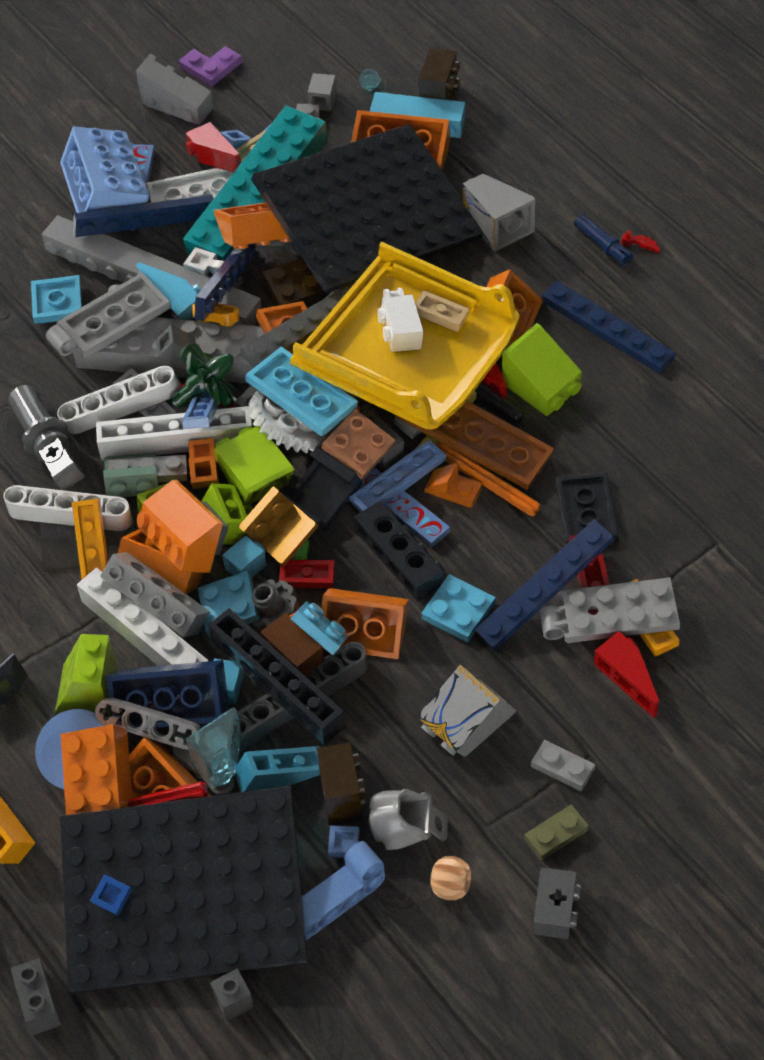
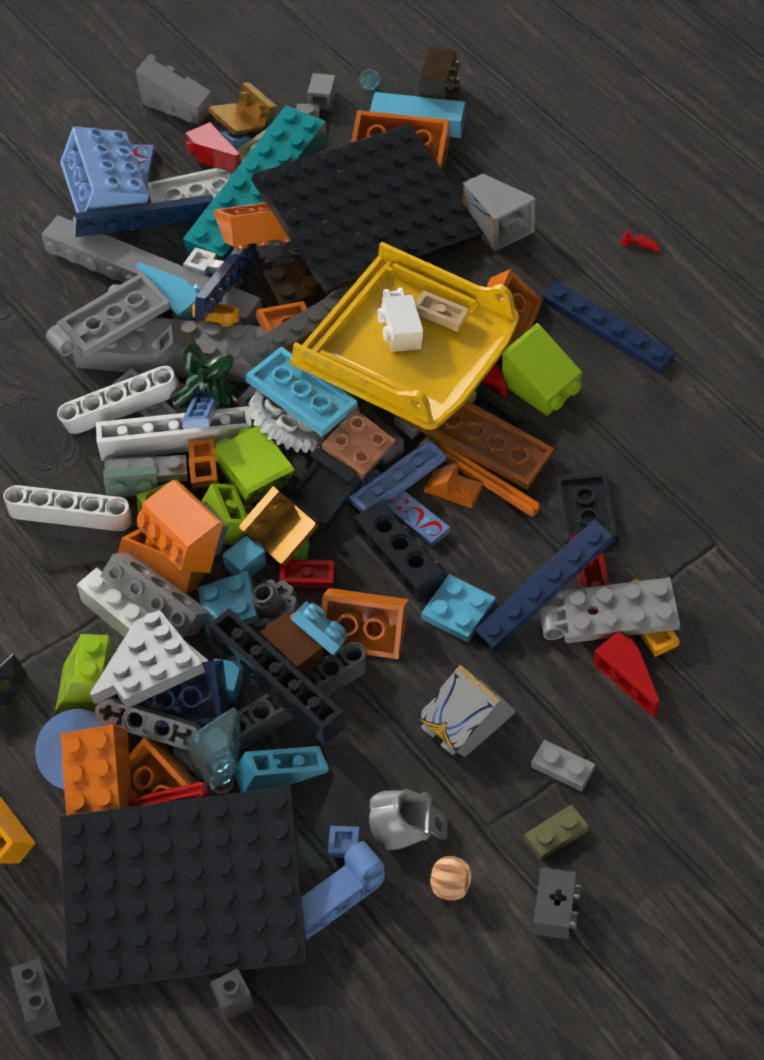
dark grey piece [8,385,85,491] -> none
medium azure plate [31,275,82,324] -> none
light orange plate [72,498,108,579] -> none
blue plate [90,874,133,916] -> none
medium lavender plate [179,46,242,87] -> none
dark brown brick [316,742,367,826] -> none
dark blue pin [574,214,634,266] -> none
none -> wing [90,610,205,708]
none -> pearl gold bracket [208,82,277,135]

